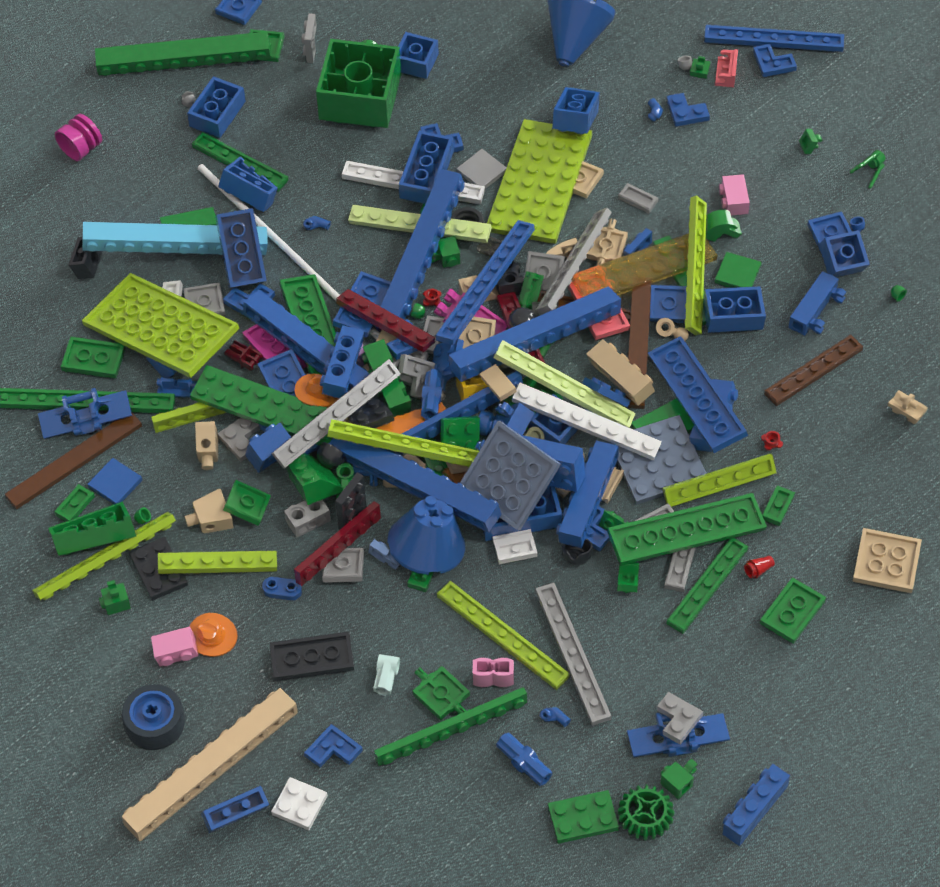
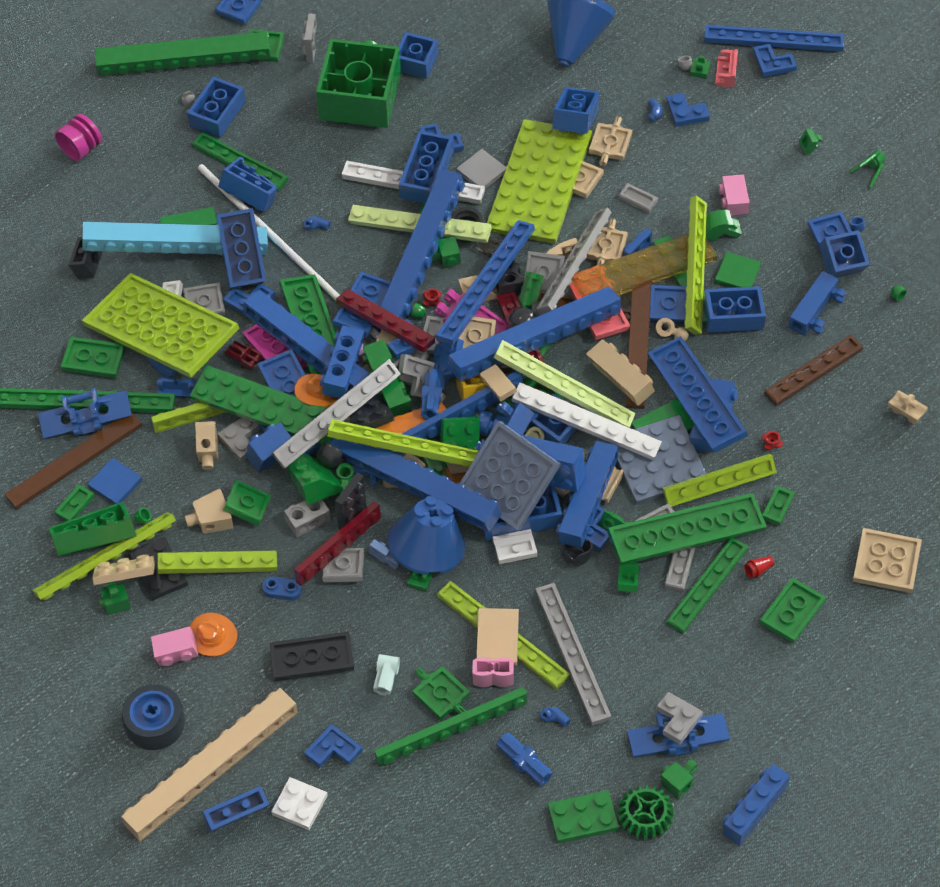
blue plate [582,377,631,407] -> none
none -> tan plate [92,555,155,585]
none -> tan tile [477,608,519,666]
none -> tan plate [589,116,633,166]

